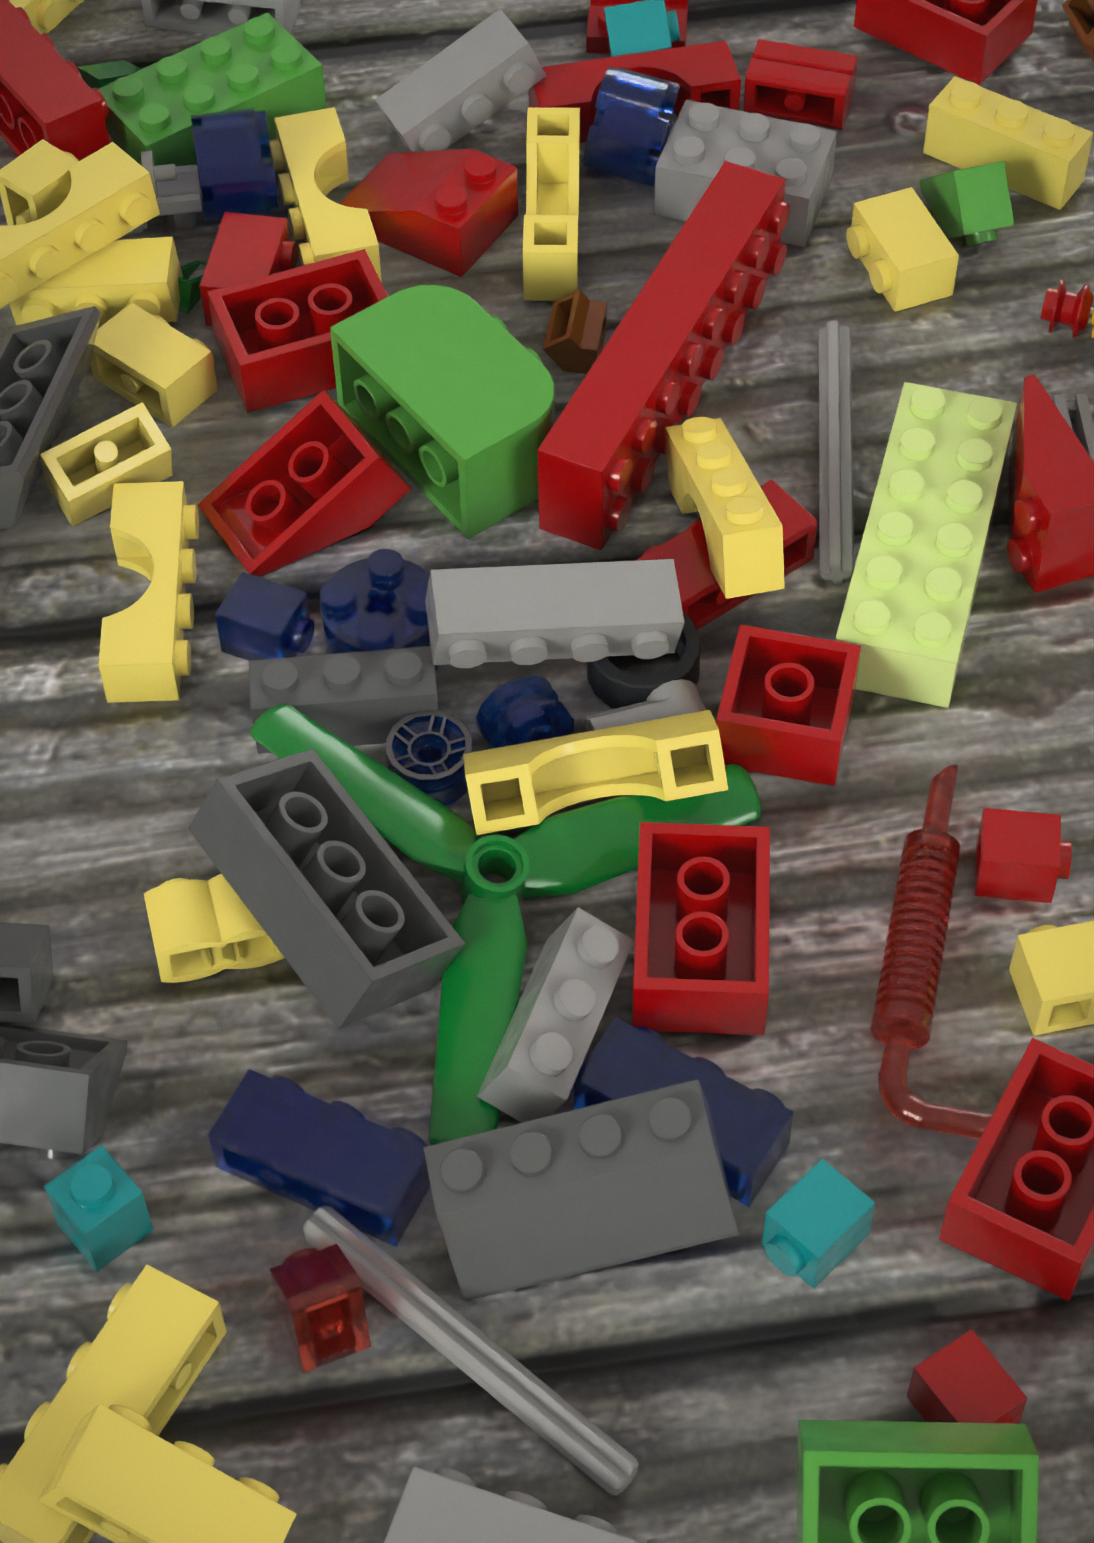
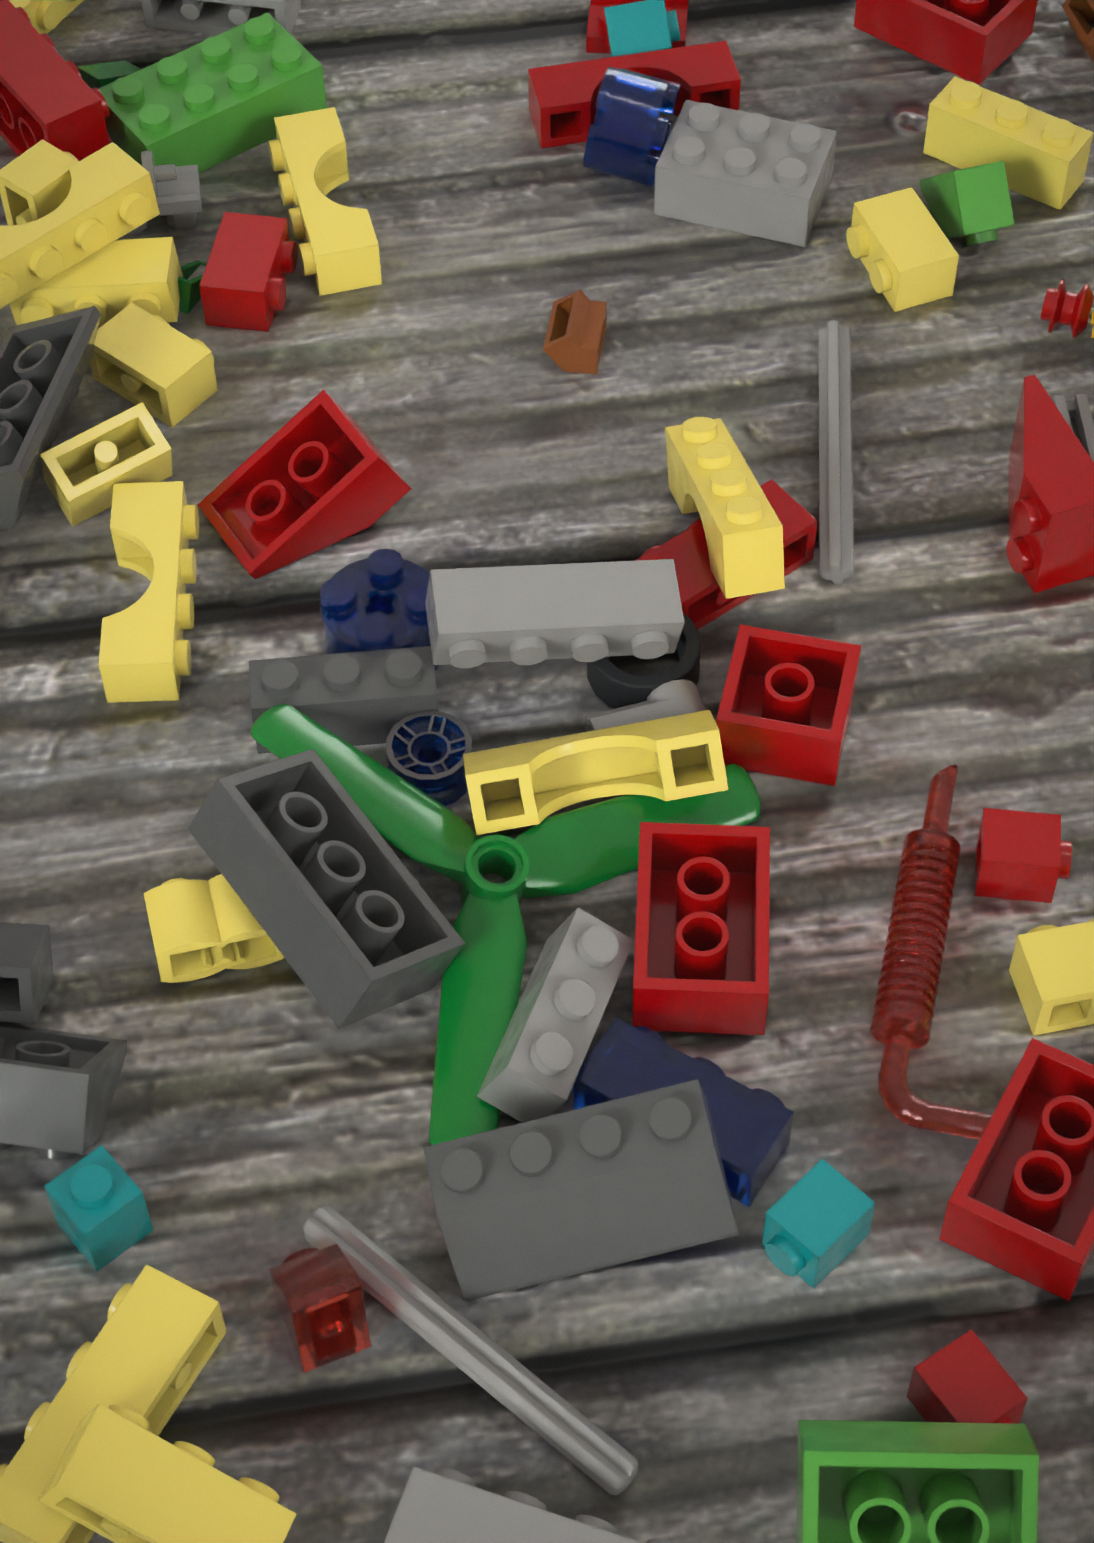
clear blue brick [191,108,278,222] -> none
red brick [207,249,388,413] -> none
clear blue brick [208,1069,431,1247] -> none
clear blue brick [215,571,315,661] -> none
bright green brick [330,285,555,539] -> none
red slope [339,149,518,277] -> none
light grey brick [375,9,546,152] -> none
clear blue wheel [476,675,574,749] -> none
light yellow arch [523,108,580,301] -> none
red brick [538,160,790,551] -> none
red brick [743,39,858,130] -> none
yellowish green brick [835,382,1017,708] -> none

